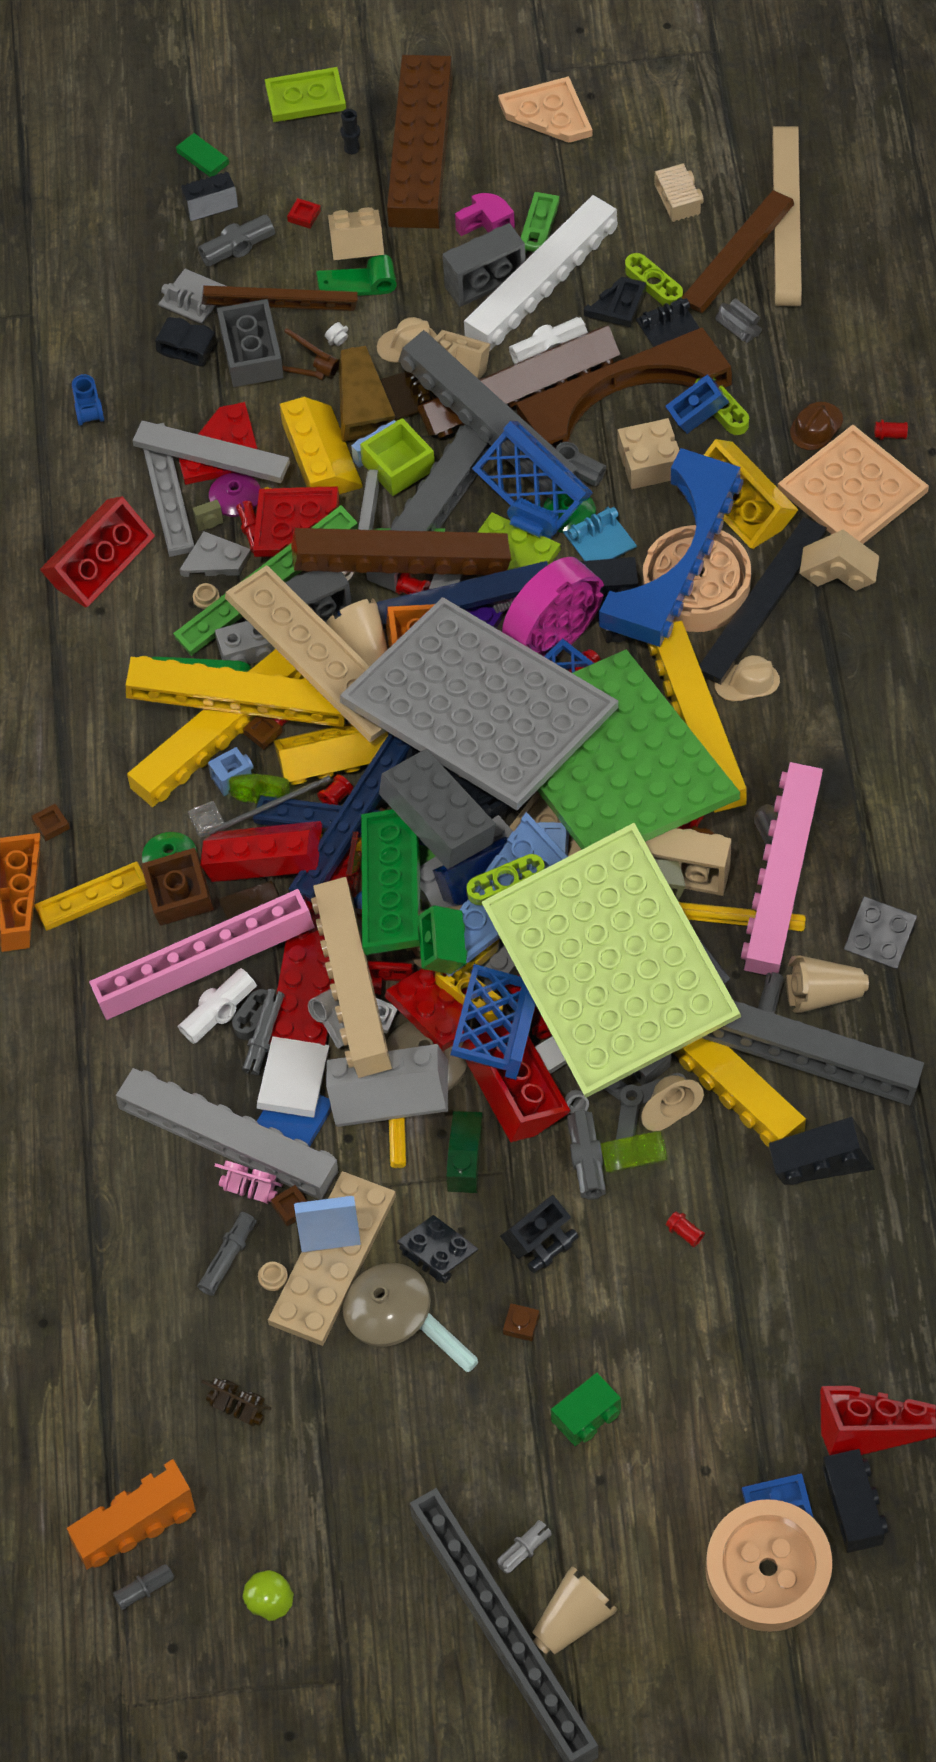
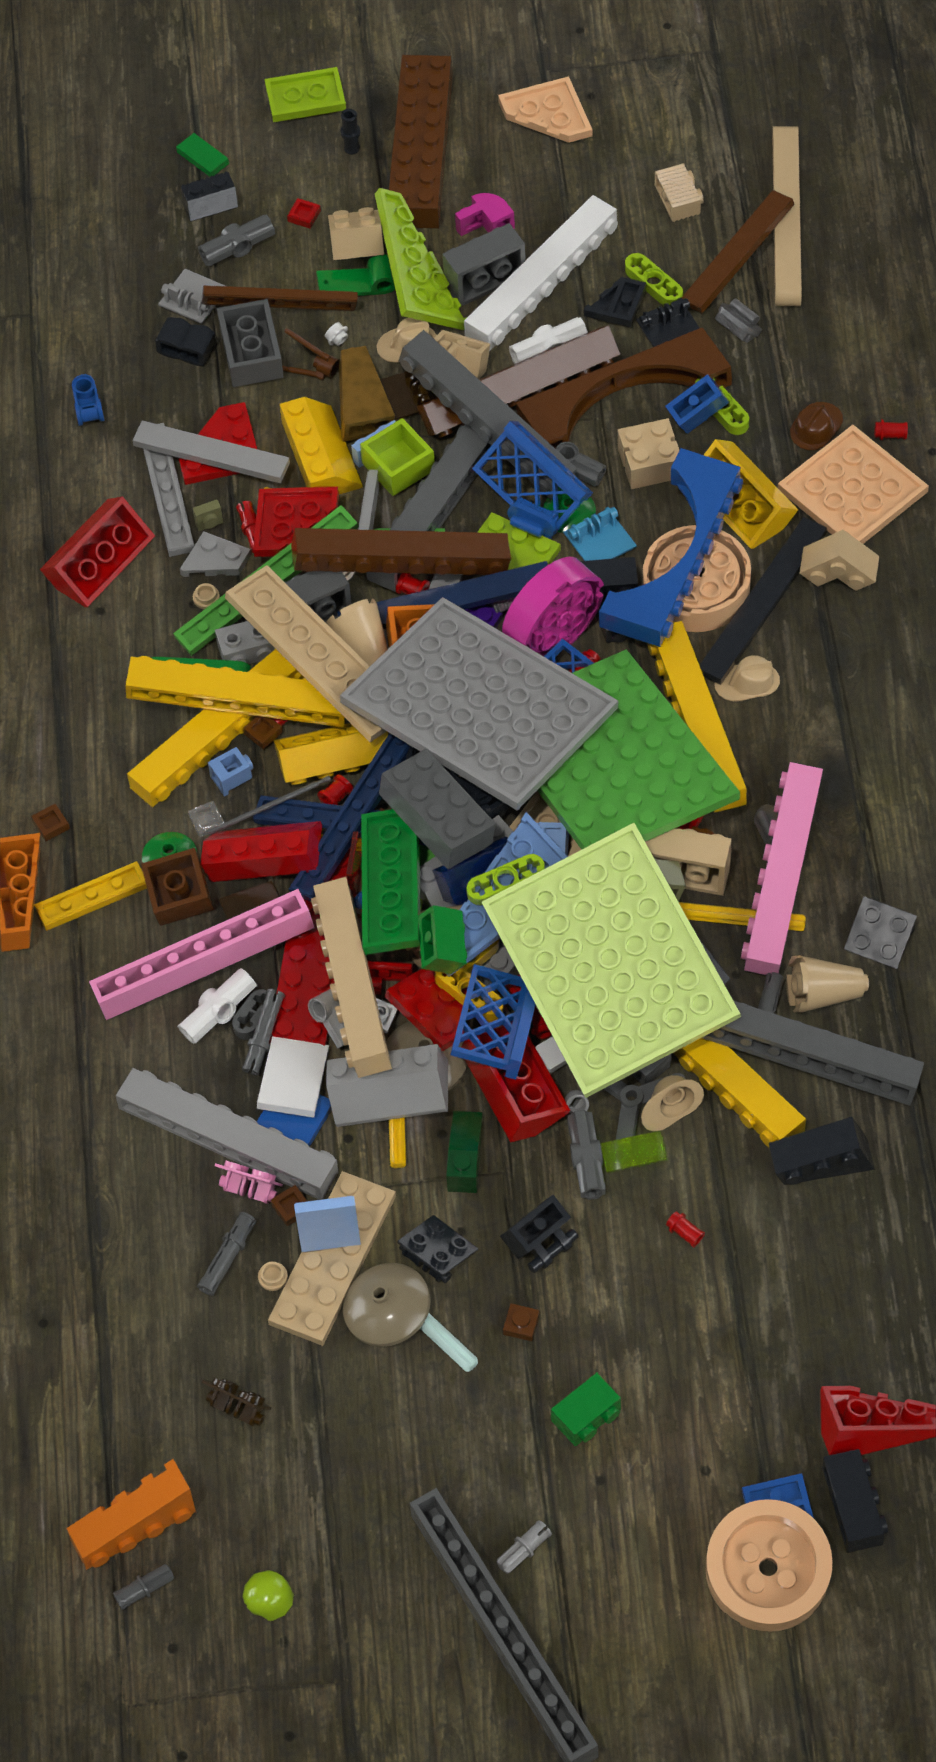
magenta dish [209,472,261,517] -> none
clear neon green slope [229,774,290,804] -> none
bright green plate [521,192,560,253] -> none
tan cone [532,1566,618,1654] -> none
none -> lime wing [375,188,467,331]

